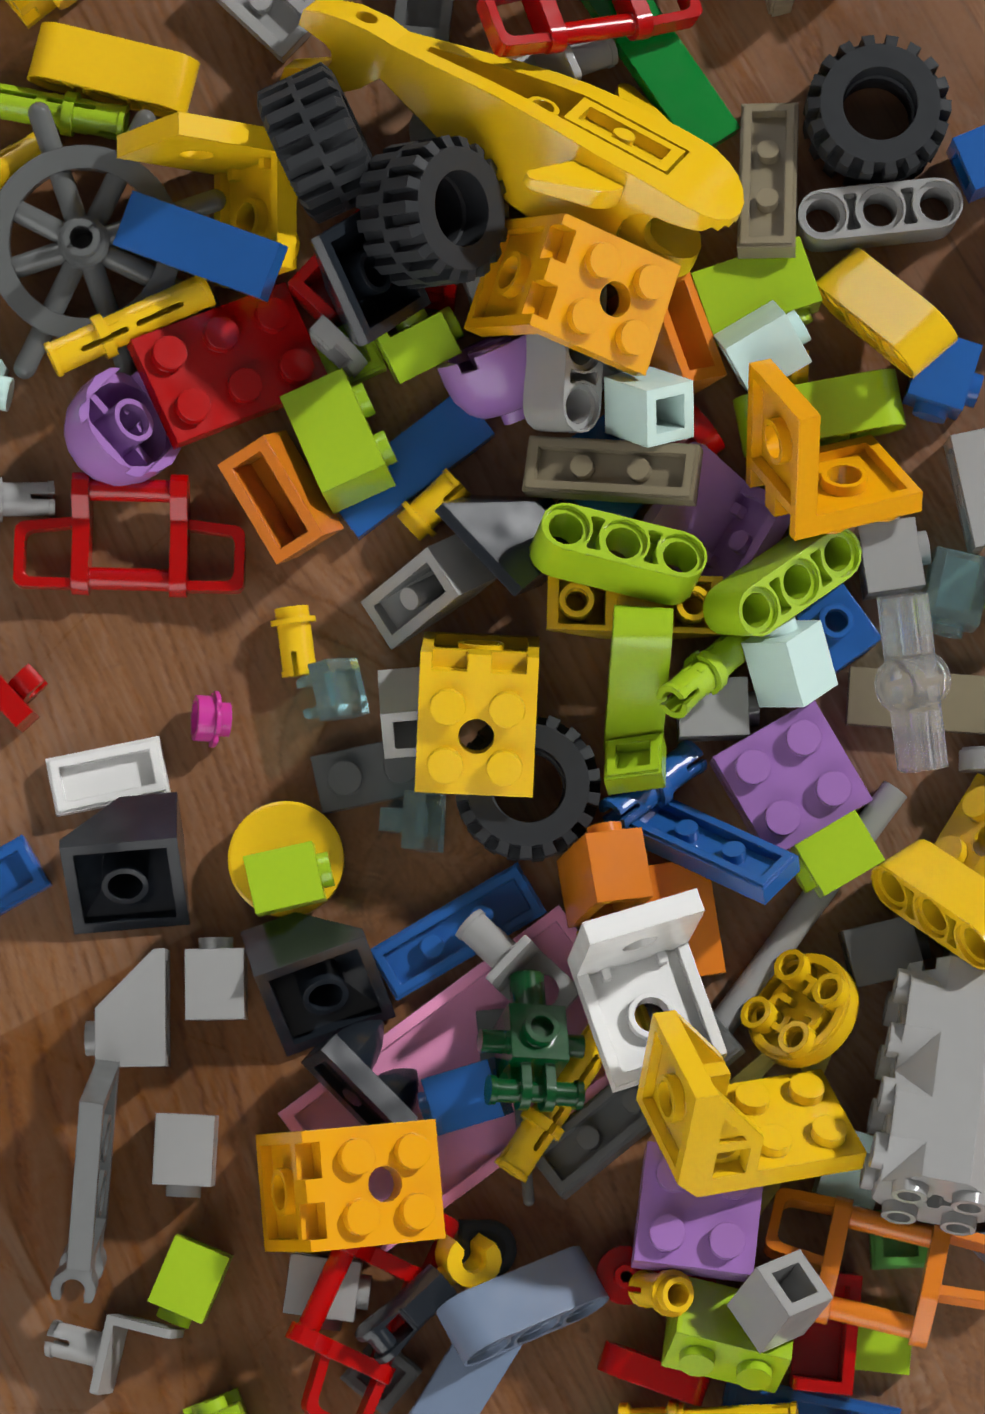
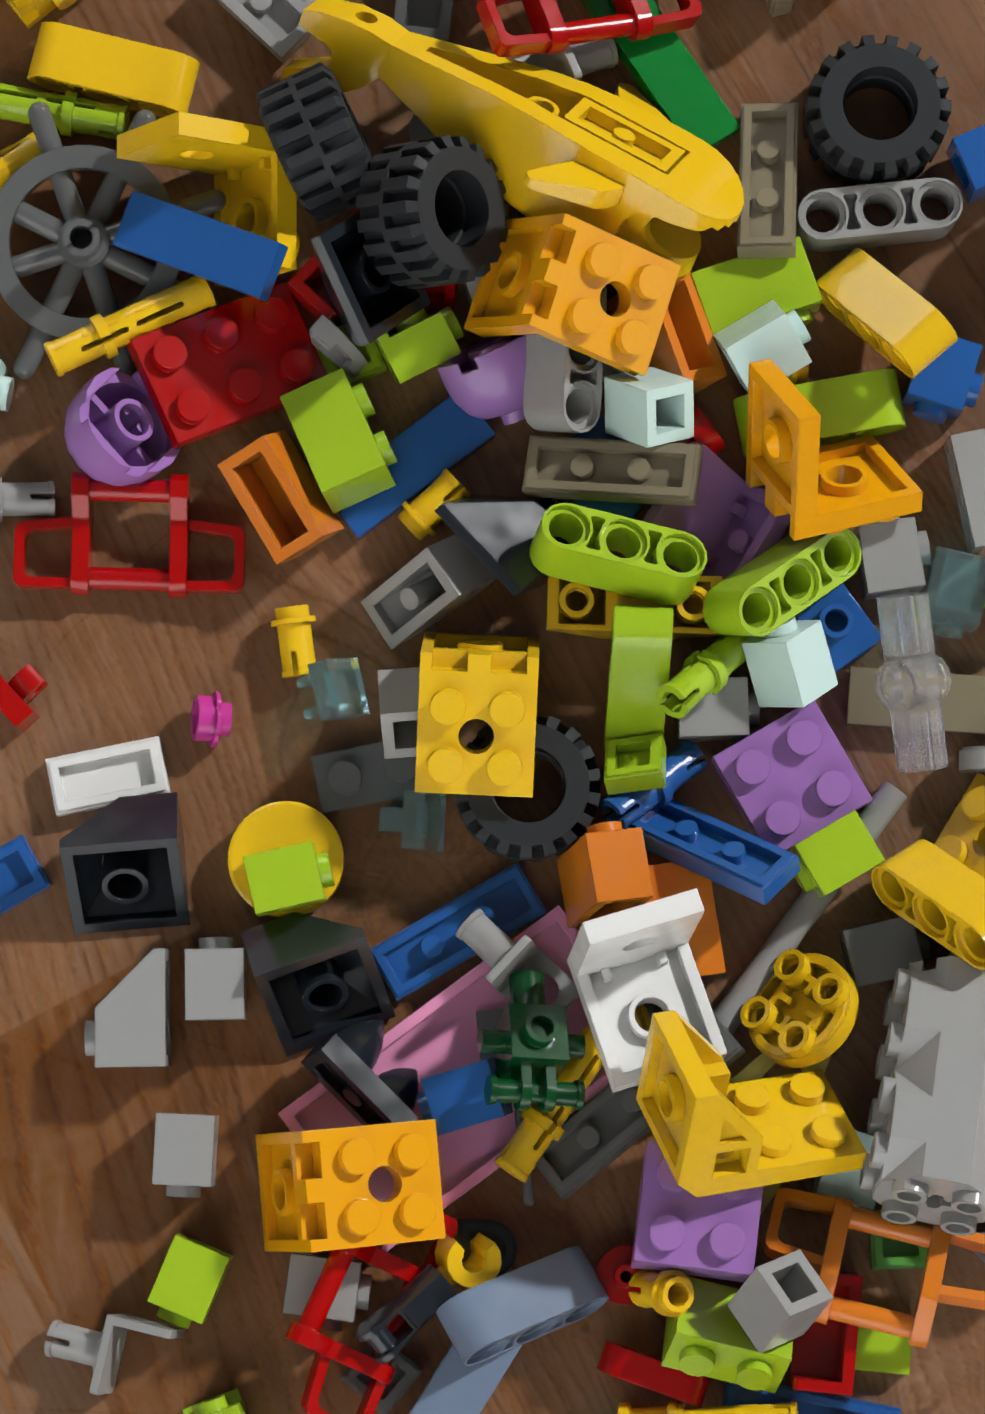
dark grey tile [50,1059,120,1303] -> none

